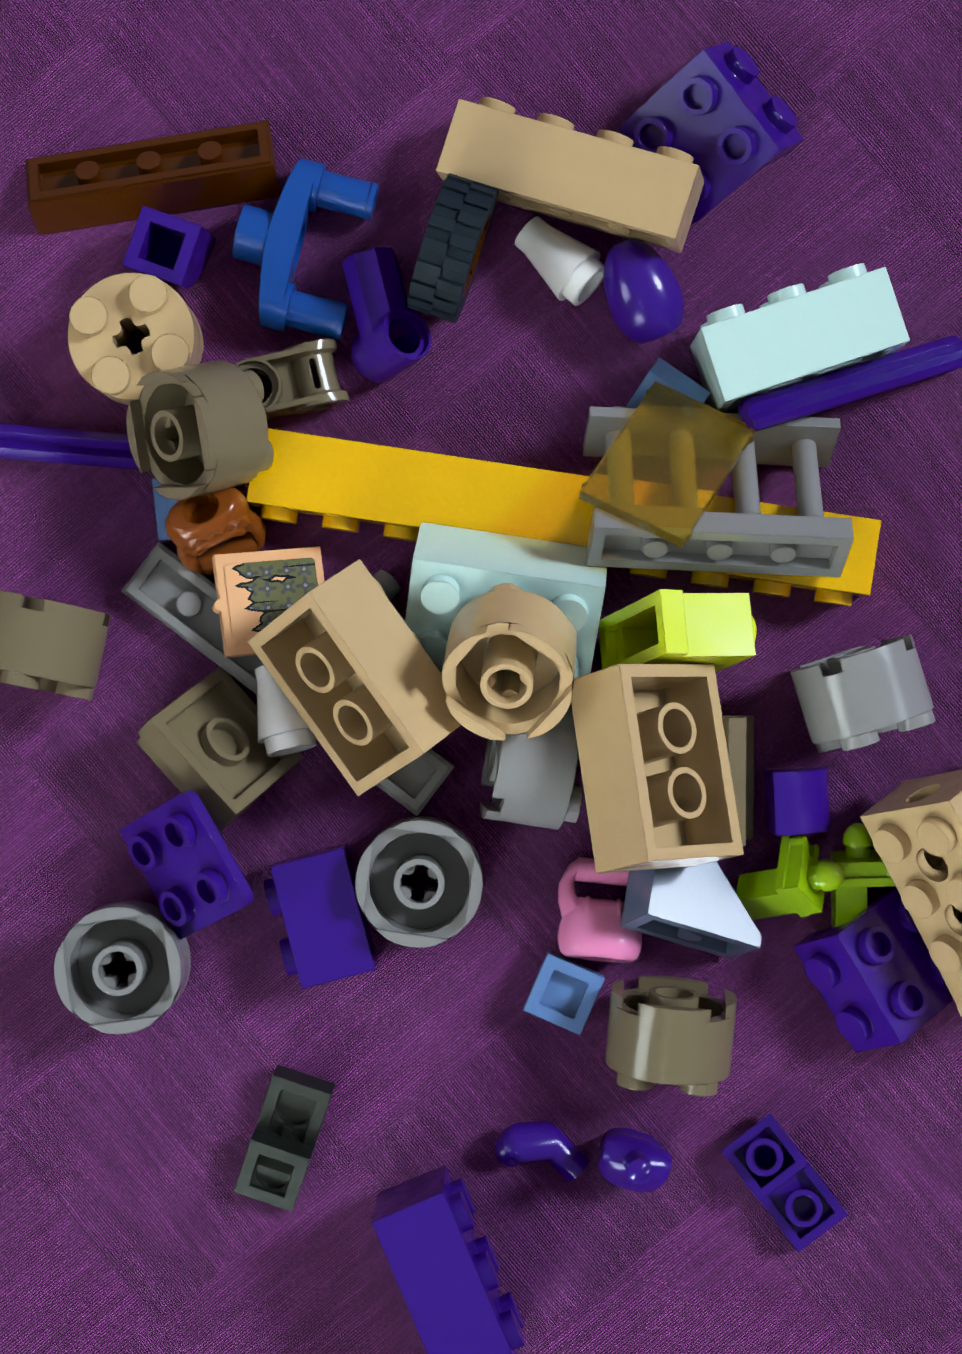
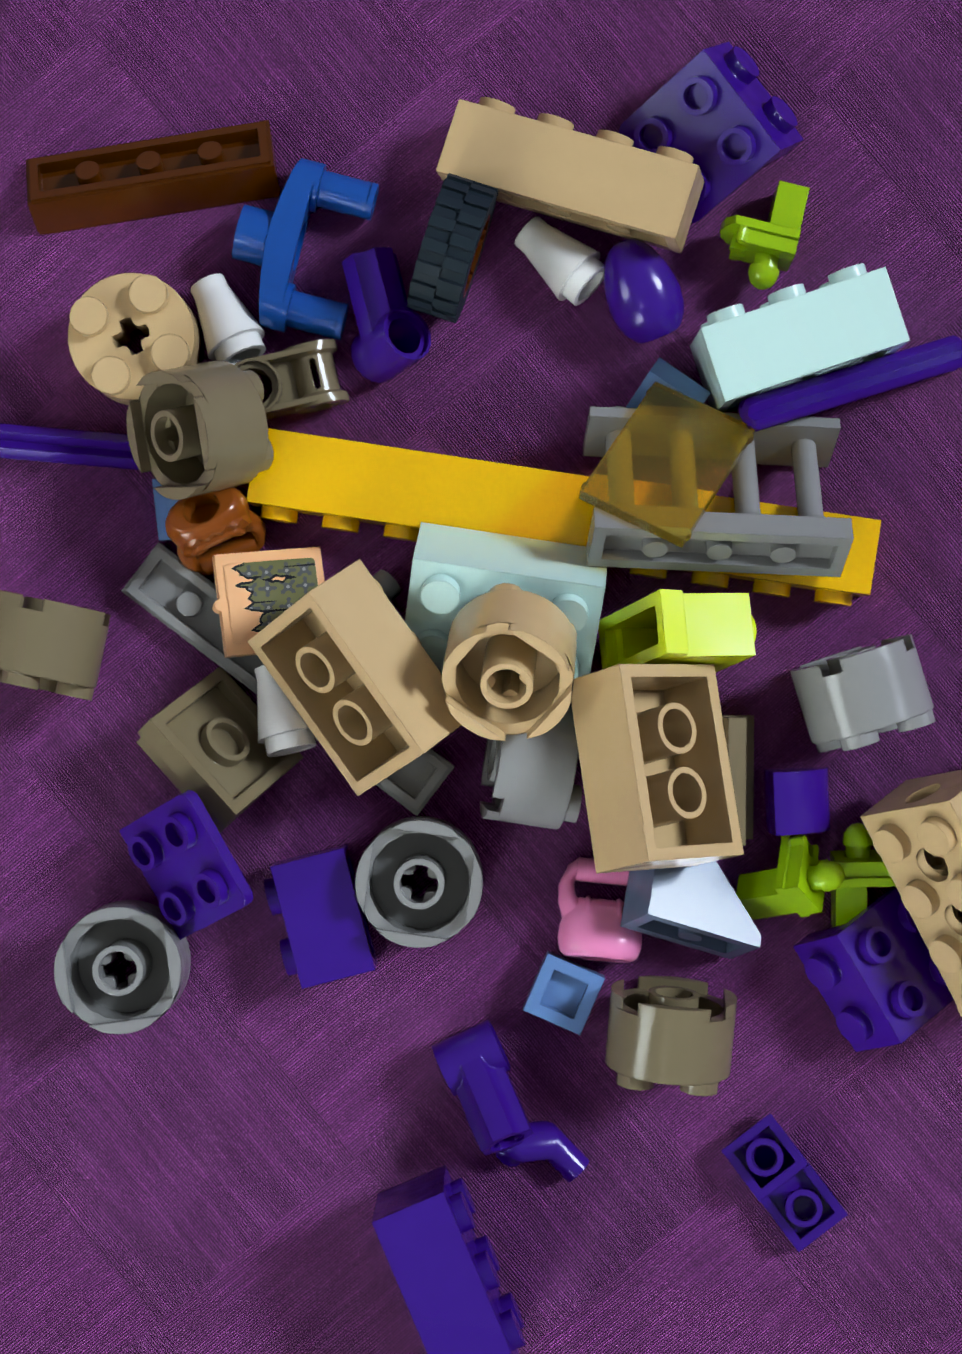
dark purple brick [122,206,216,289] -> none
pearl dark grey slope [234,1064,335,1212] -> none
dark purple piece [598,1128,672,1192] -> none
none -> white cone [190,273,266,365]
none -> dark purple piece [432,1020,534,1156]
none -> lime piece [720,180,810,290]

